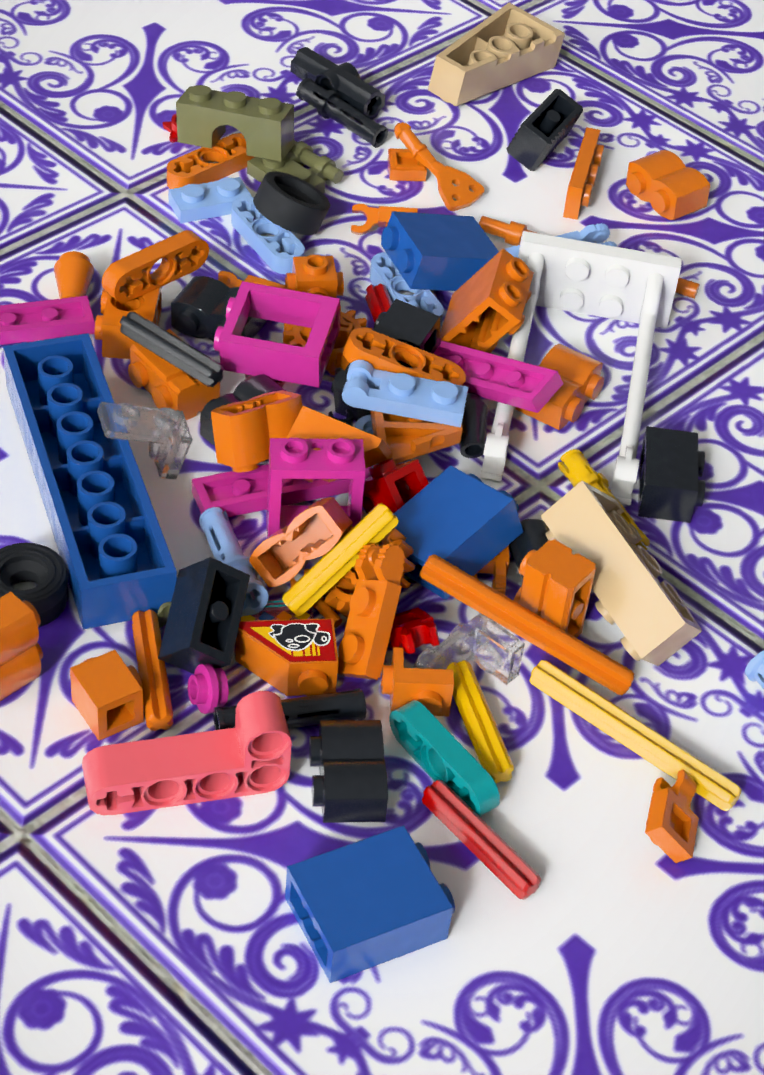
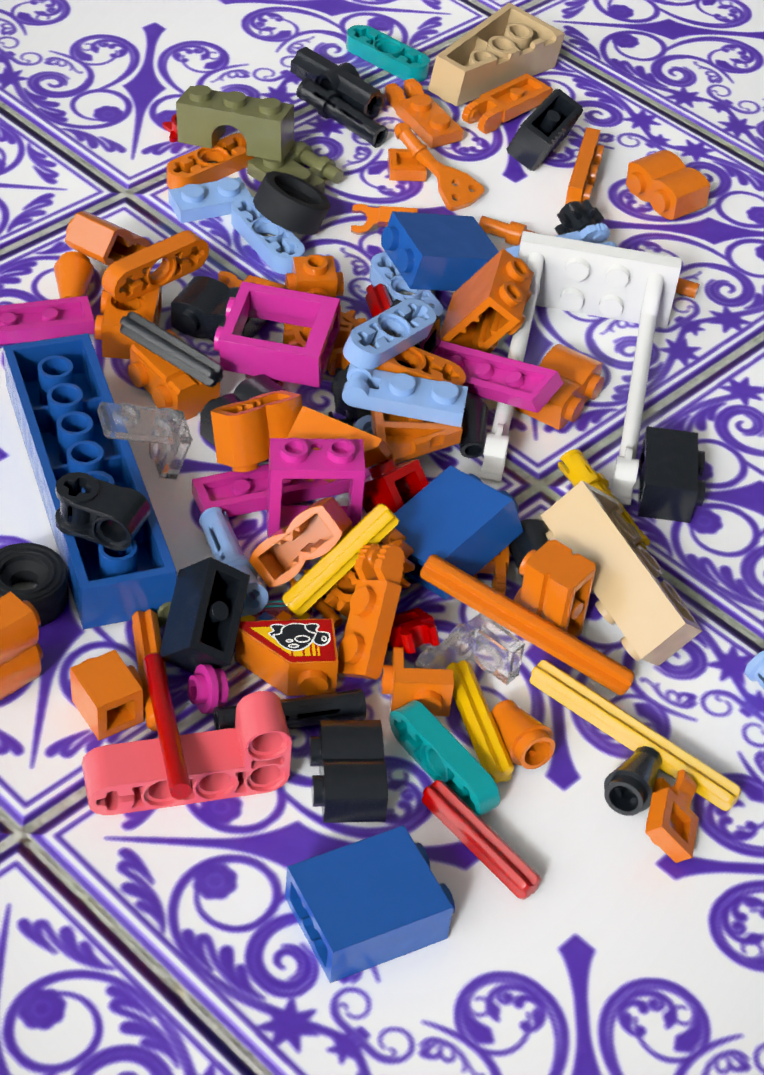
none -> black piece [55,472,151,551]
none -> orange brick [65,211,151,266]
none -> red bar [143,653,192,800]
none -> light blue beam [343,298,436,370]
none -> teal beam [346,25,430,82]
none -> orange hinge [384,78,464,149]
none -> orange hinge [462,73,553,134]
none -> orange cone [491,700,555,769]
none -> black gear [554,199,604,235]
none -> black cone [604,746,662,816]

